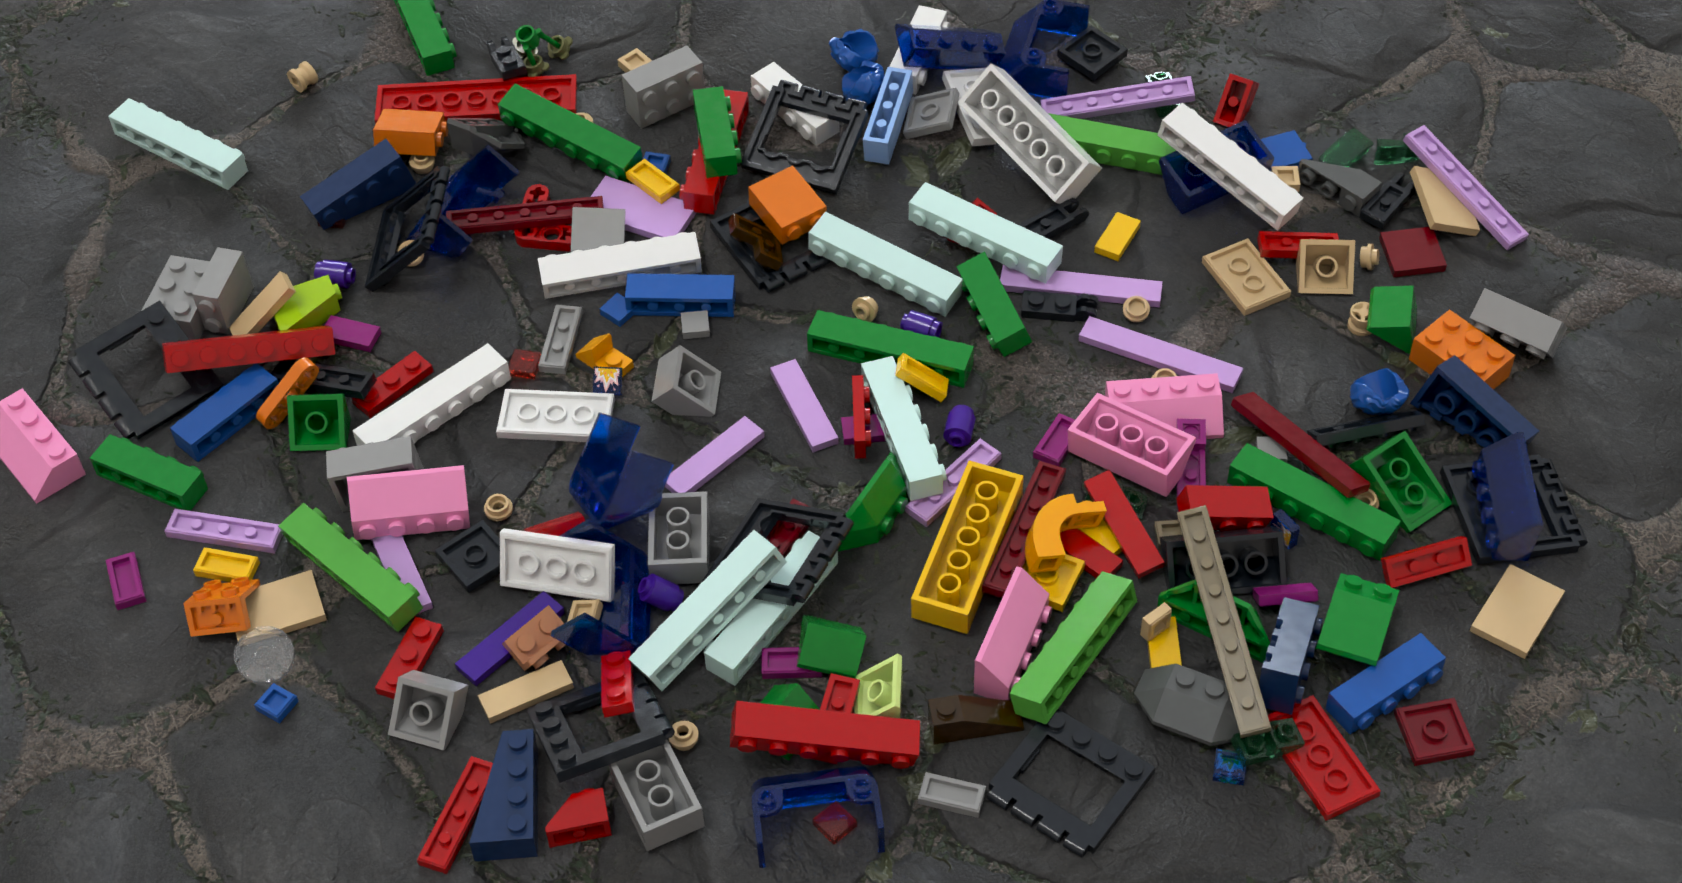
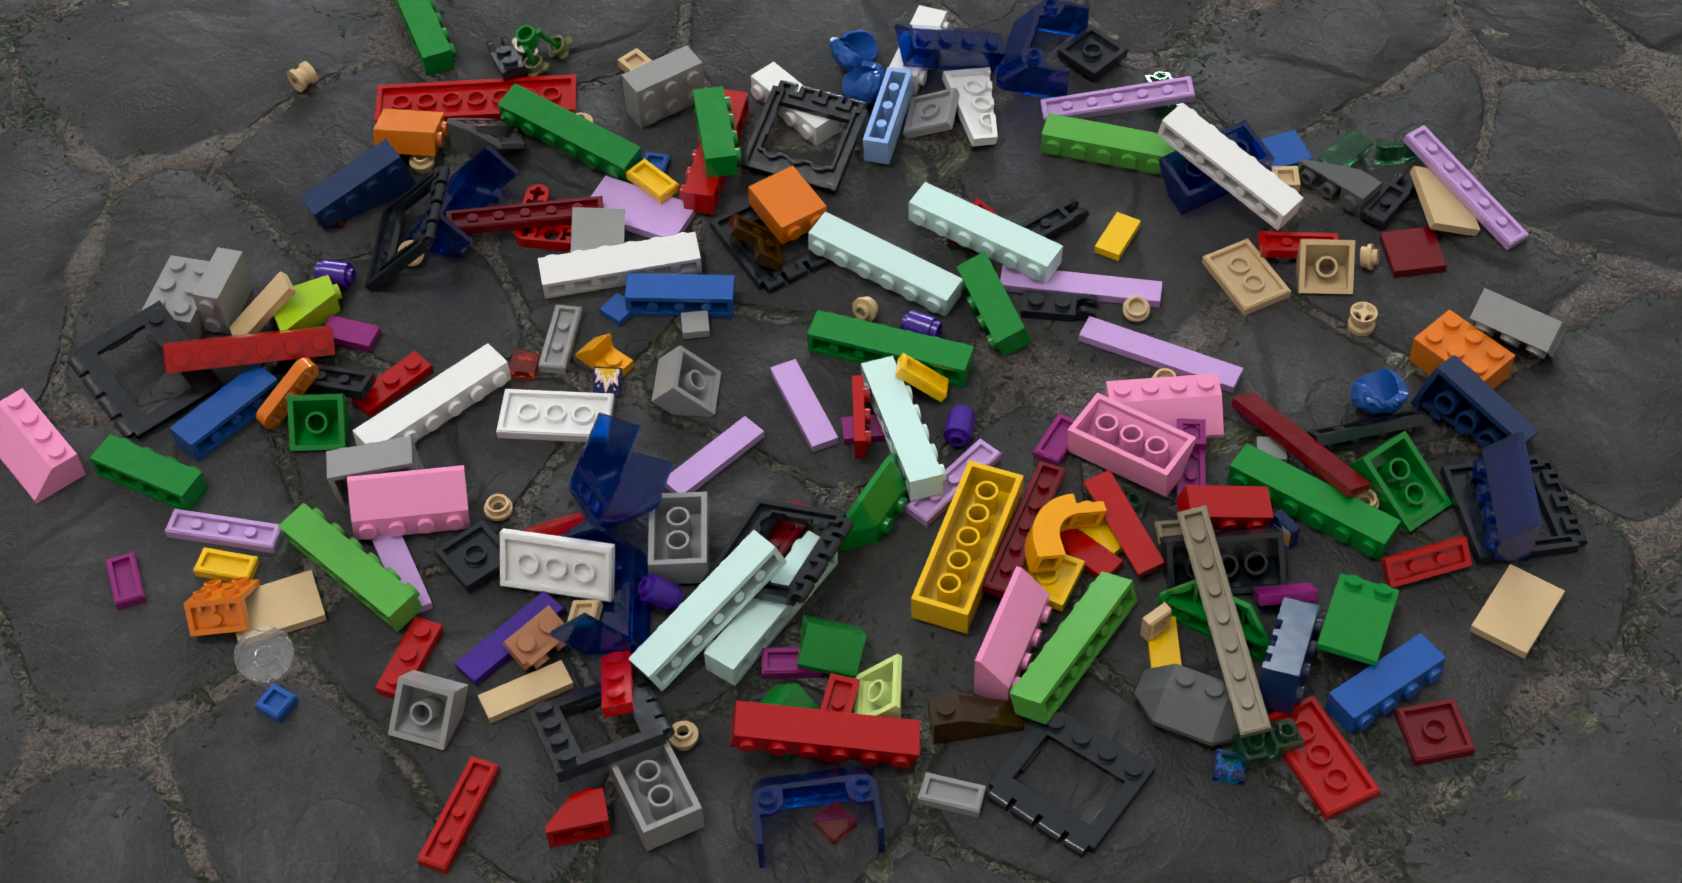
light aqua brick [108,98,248,190] -> none
dark blue wedge [469,729,538,862] -> none
white brick [958,63,1102,204] -> none
red slope [1213,73,1259,130] -> none
green slope [1367,286,1417,354] -> none

